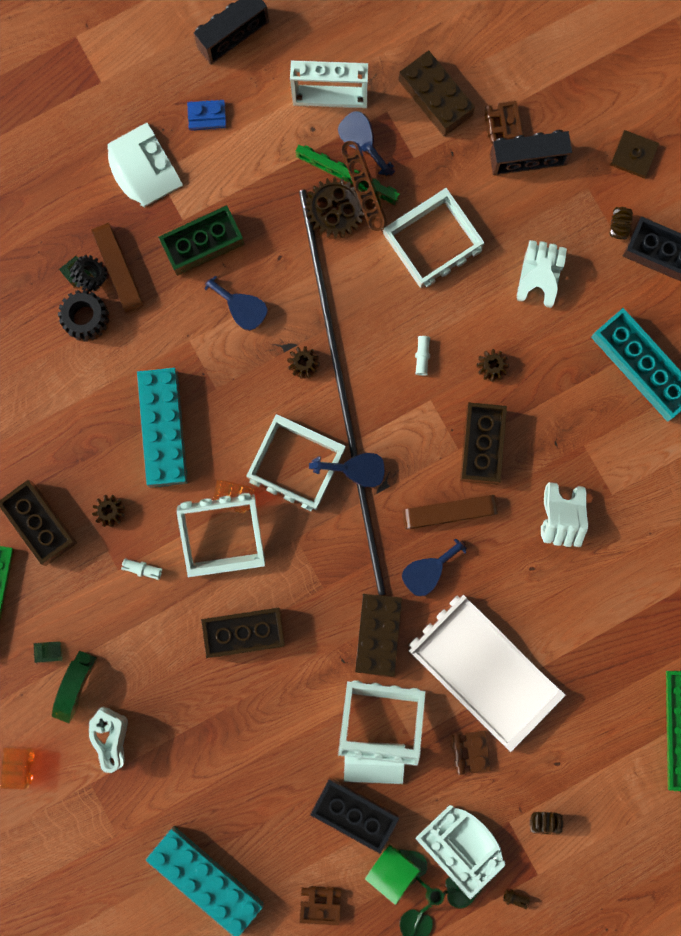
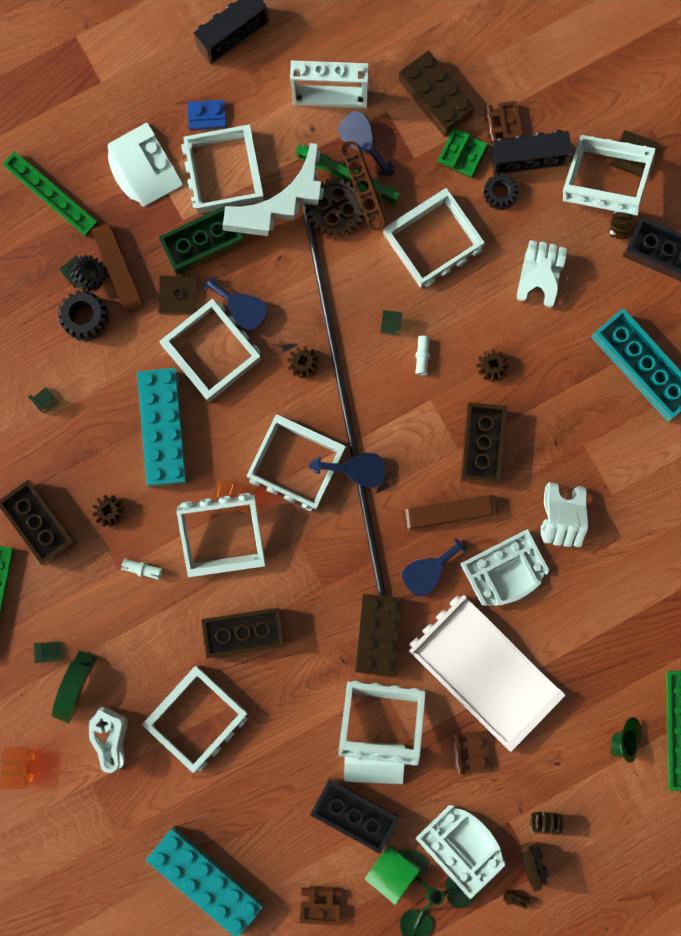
none -> green plate [2,151,98,237]
none -> clear green panel [28,387,59,414]
none -> light aqua window [142,665,248,773]
none -> dark brown plate [159,276,198,315]
none -> light aqua window [159,299,261,402]
none -> light aqua window [181,124,264,214]
none -> light aqua arch [223,143,324,236]
none -> clear green panel [380,310,402,336]
none -> green slope [437,129,489,179]
none -> light aqua slope [460,529,549,606]
none -> black tyre [483,173,519,210]
none -> dark brown plate [518,841,549,892]
none -> light aqua window [563,135,655,216]
none -> dark green piece [610,717,642,763]

